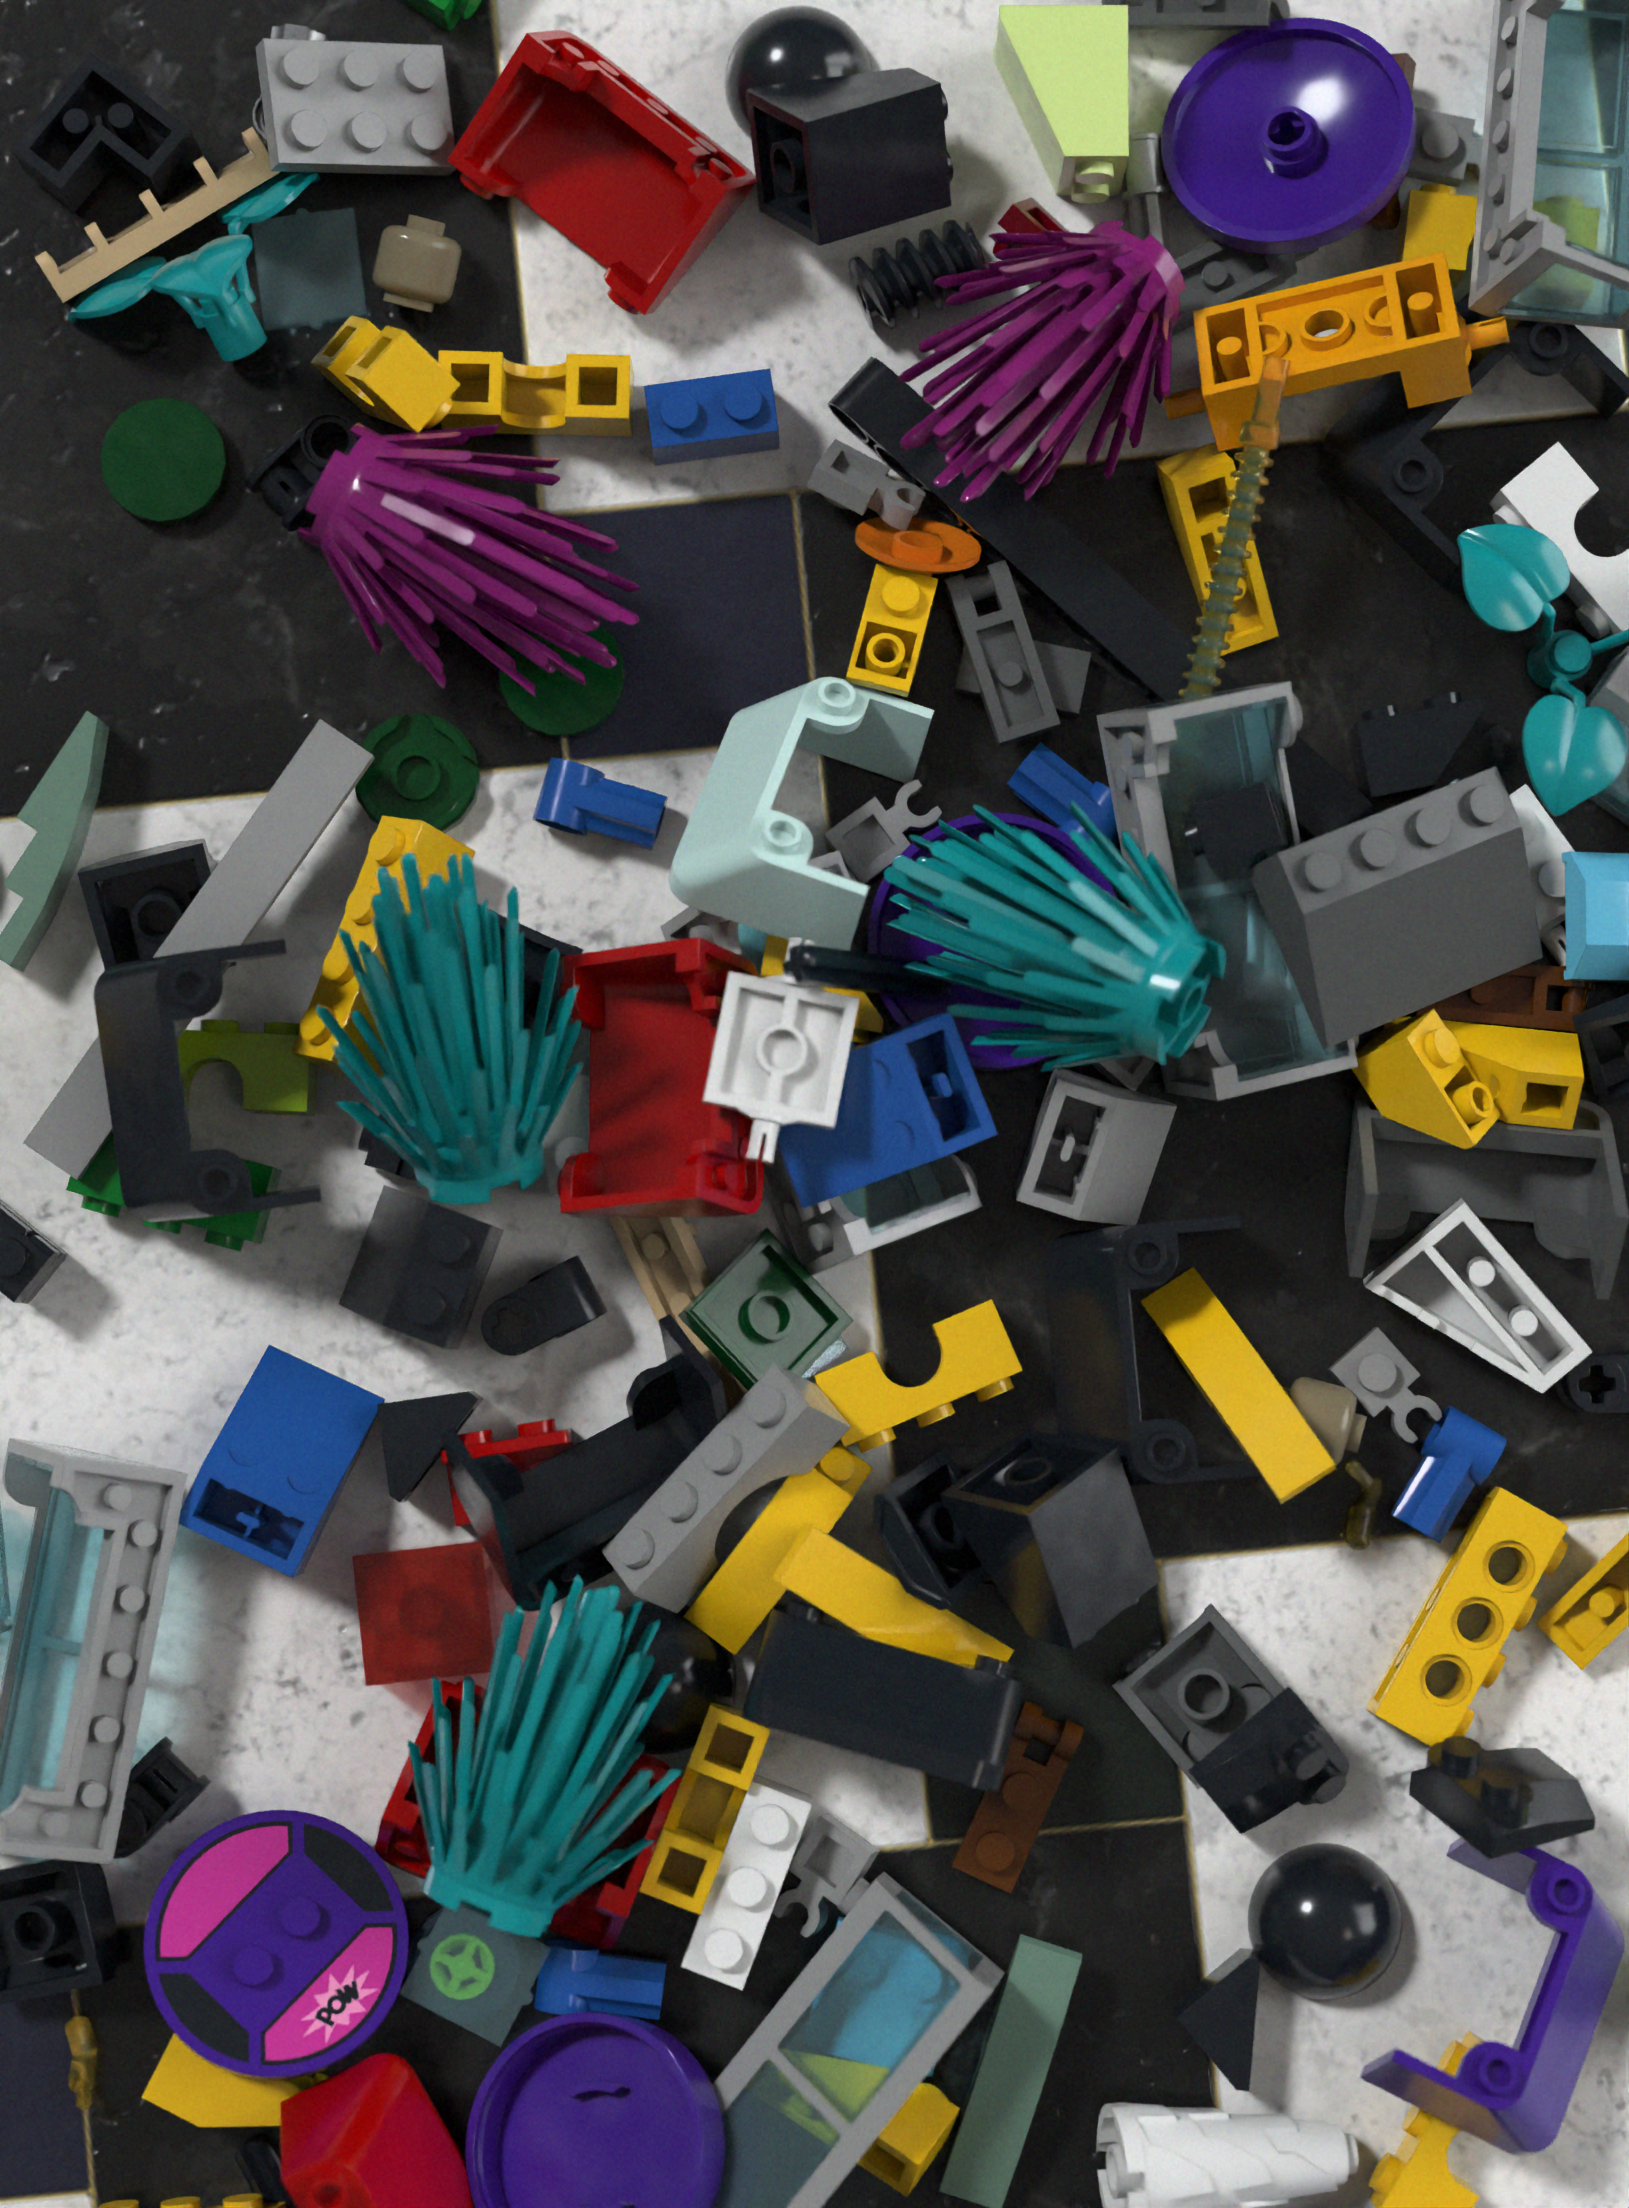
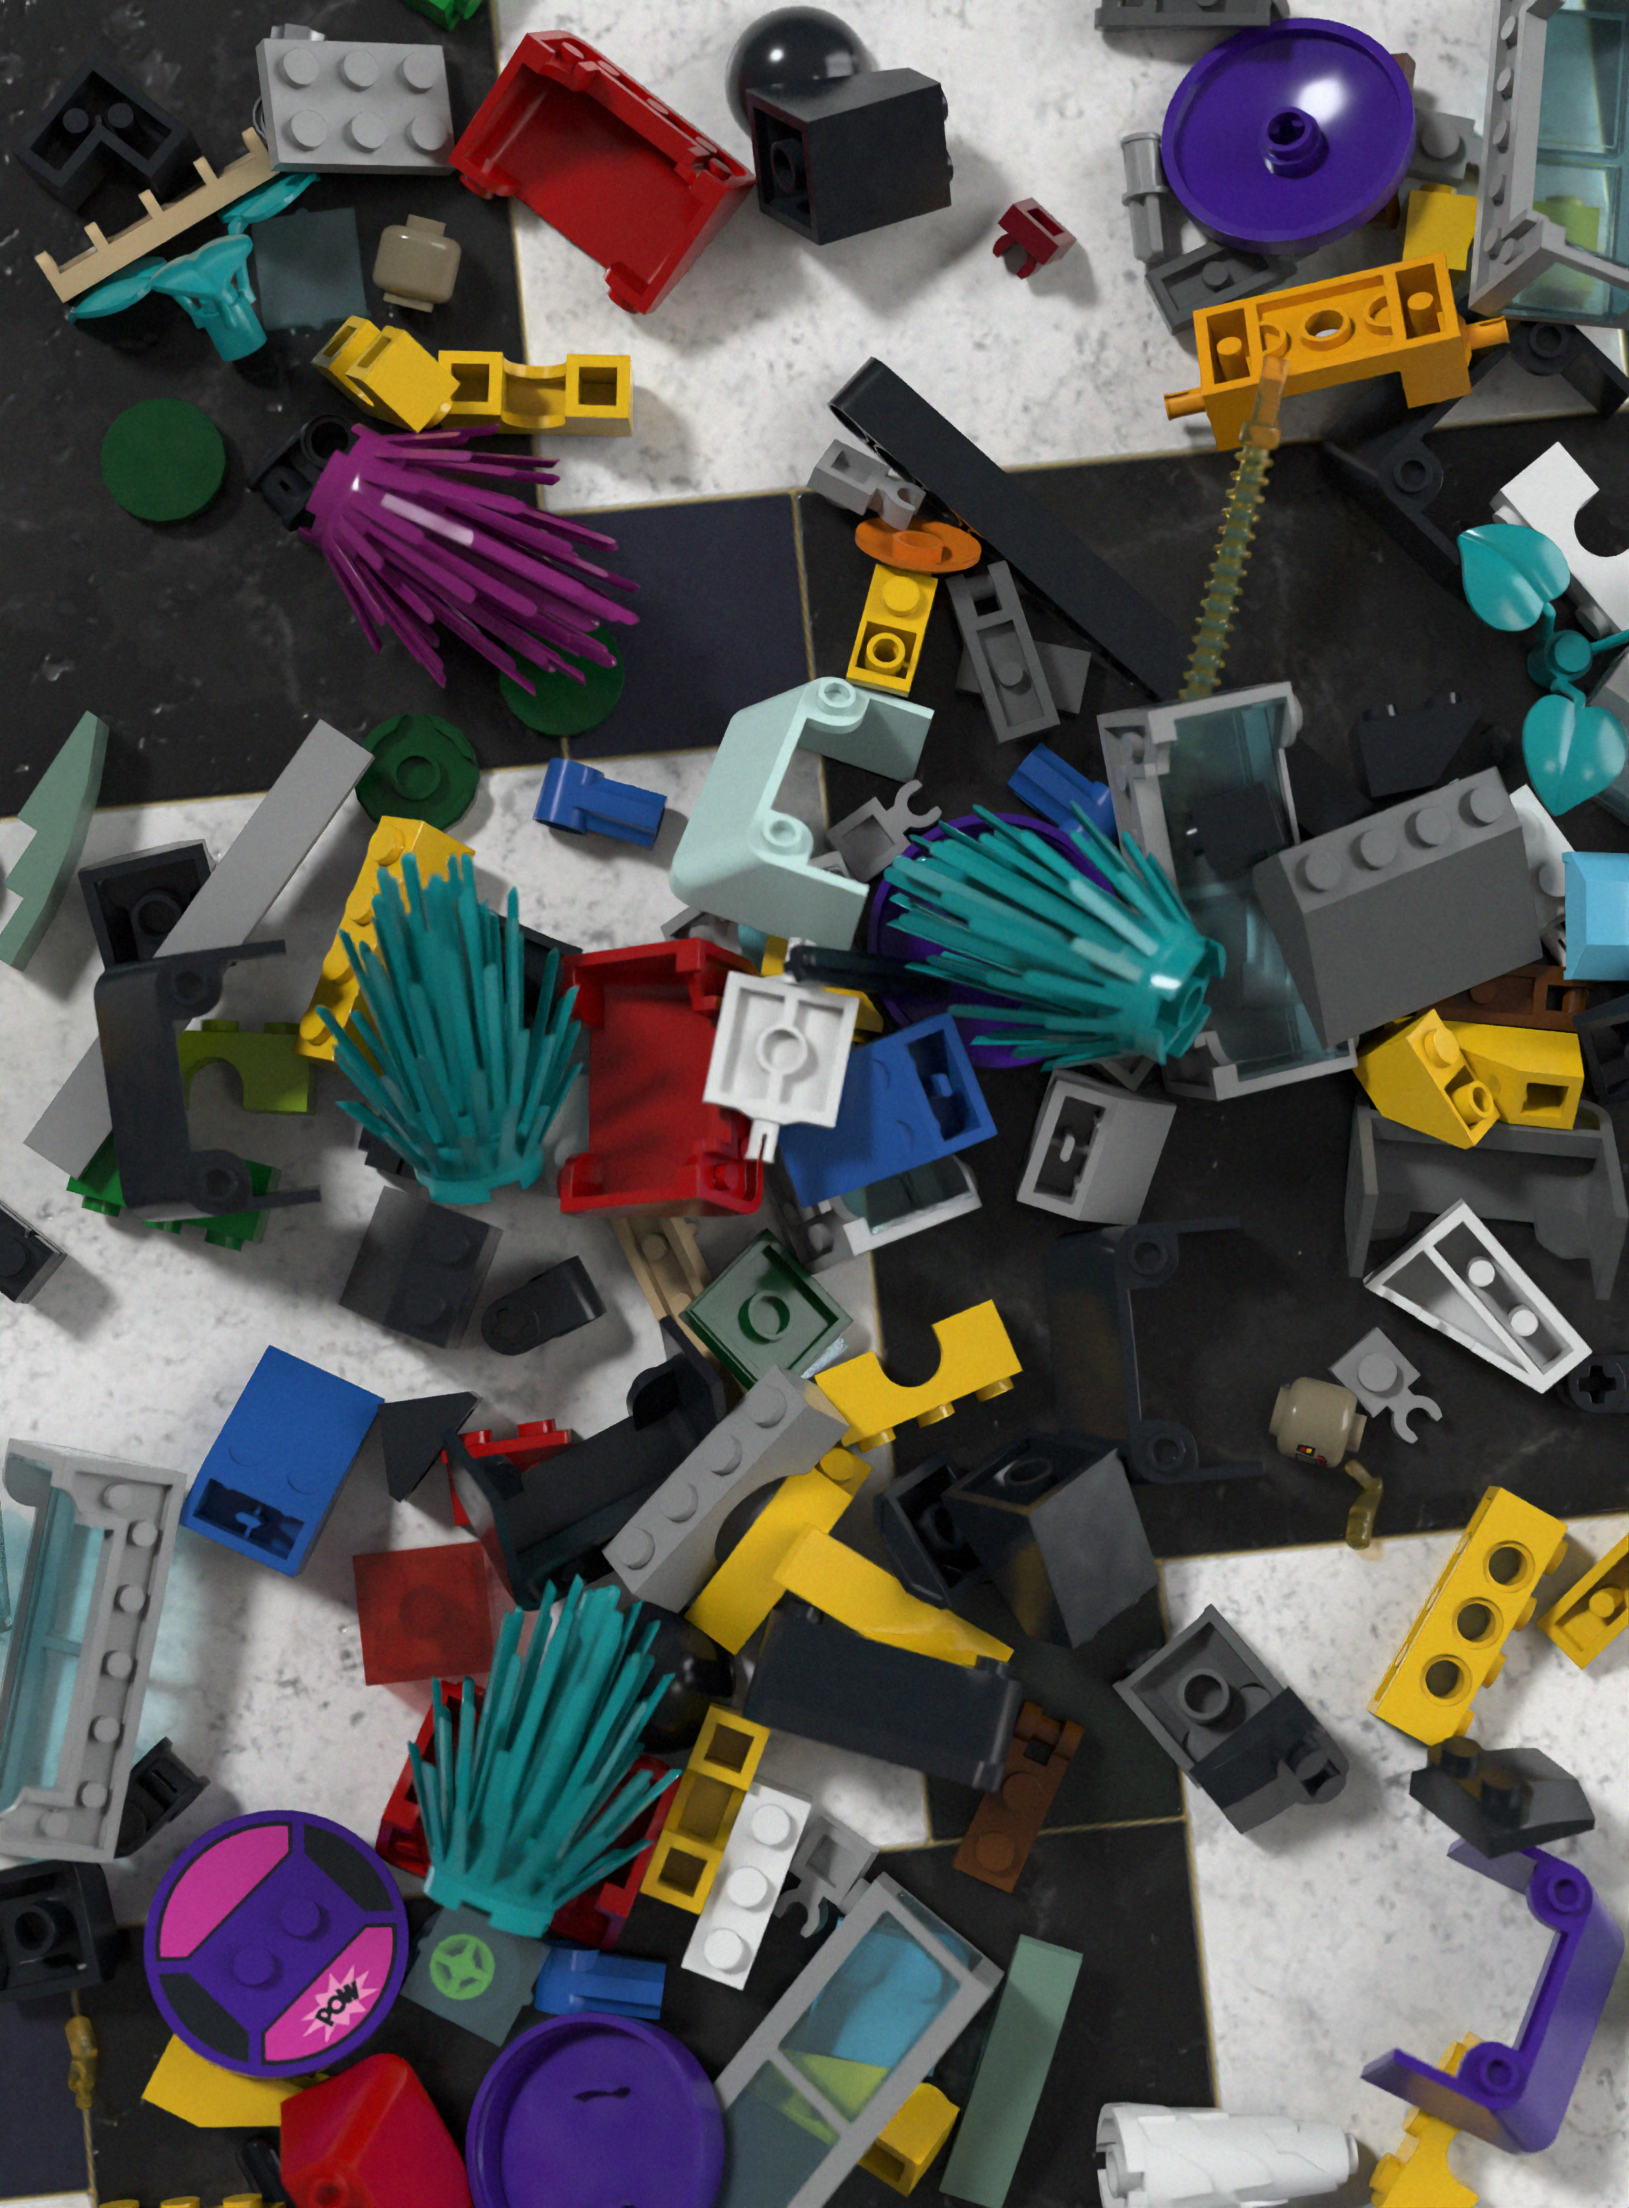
blue brick [644,369,780,466] -> none
black piece [849,219,987,330] -> none
magenta plant [898,220,1186,502] -> none
yellowish green slope [994,5,1129,204] -> none
yellow slope [1140,1267,1336,1504] -> none
yellow slope [1154,442,1279,656] -> none
black slope [1171,1948,1260,2091] -> none
black piece [1248,1843,1403,2000] -> none
blue piece [1390,1405,1507,1544] -> none

